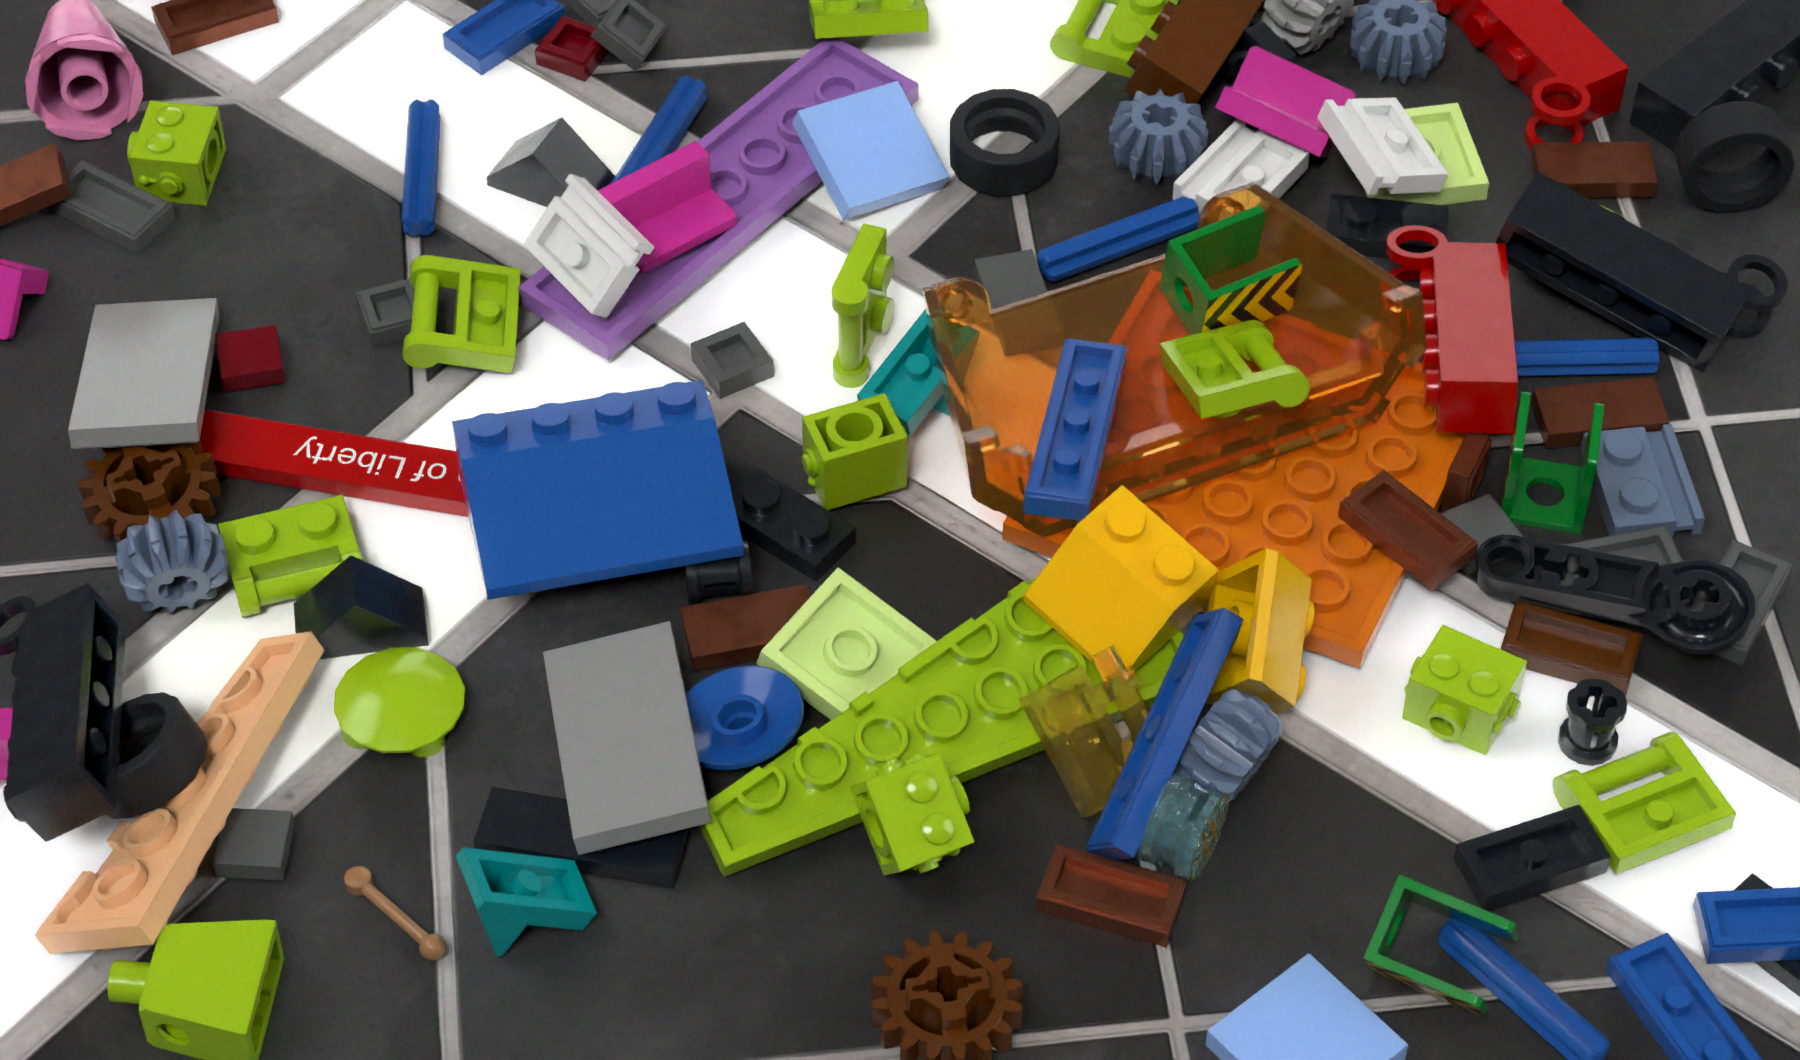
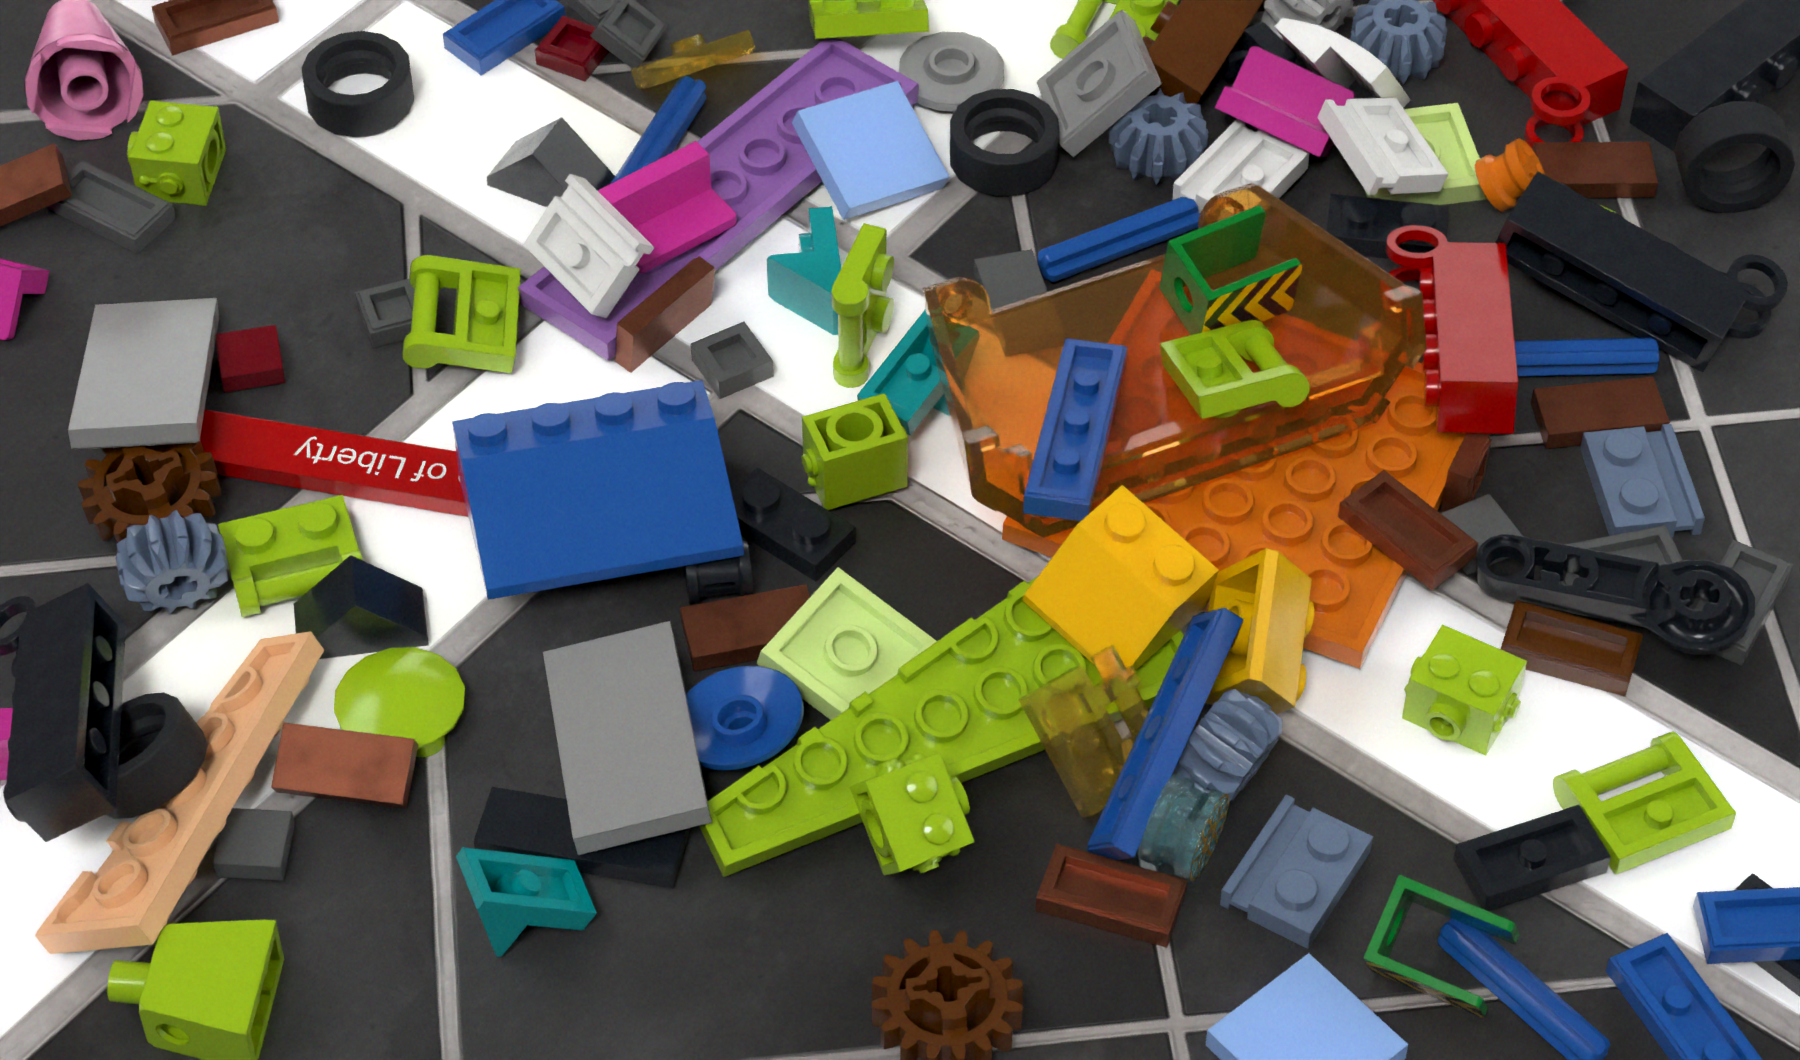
medium nougat hinge [344,866,447,960] -> none
blue axle [401,99,441,237] -> none
green piece [1501,391,1604,535] -> none
black bush [1558,678,1627,766] -> none
none -> copper tile [271,722,418,809]
none -> black tyre [301,31,415,137]
none -> copper tile [615,256,715,373]
none -> clear yellow plate [630,29,755,90]
none -> teal slope [766,206,841,335]
none -> light grey wheel [899,31,1004,111]
none -> light grey tile [1036,10,1162,157]
none -> sand blue plate [1220,795,1373,949]
none -> white slope [1274,18,1411,108]
none -> orange wheel [1475,138,1545,212]

